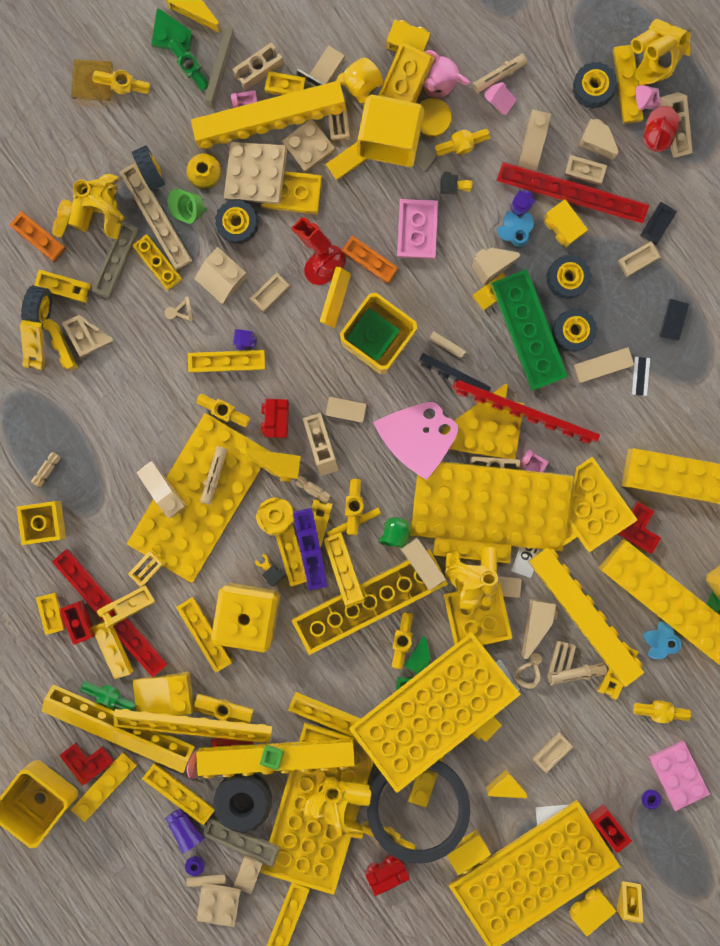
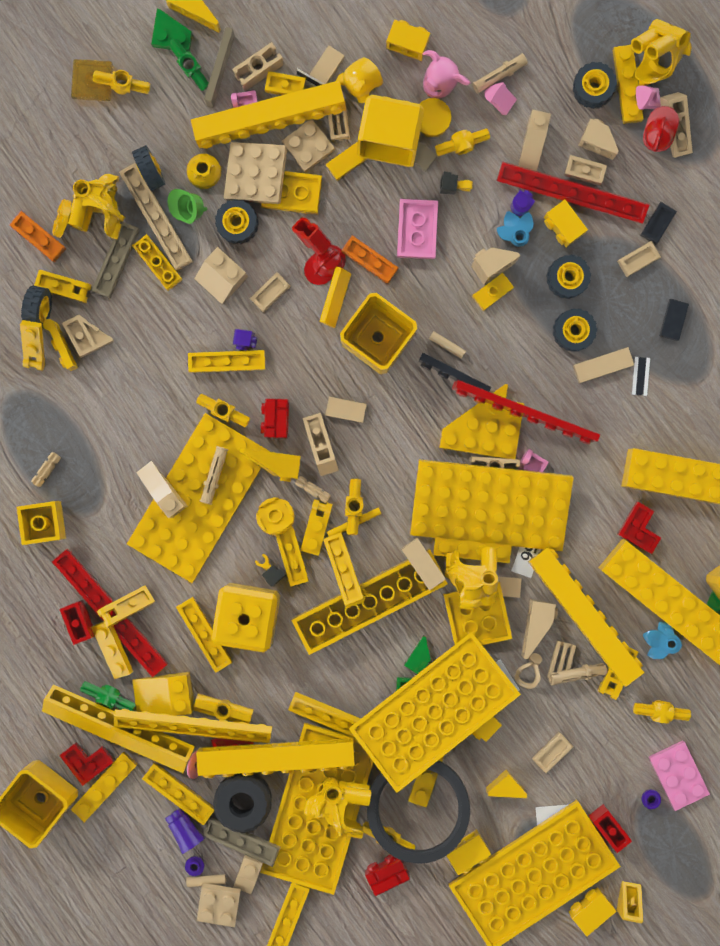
yellow plate [36,592,66,635] -> none
yellow tile [128,548,167,587] -> none
tan piece [164,296,193,321] -> none
bright green tile [260,744,284,770] -> none
dark purple slope [293,508,328,590] -> none
green plate [346,308,400,362] -> none
bright pink piece [373,402,458,480] -> none
yellow tile [378,41,435,103] -> none
green helmet [378,517,411,548] -> none
yellow axle [392,612,413,669] -> none
green plate [490,269,568,391] -> none
yellow wing [563,457,637,552] -> none

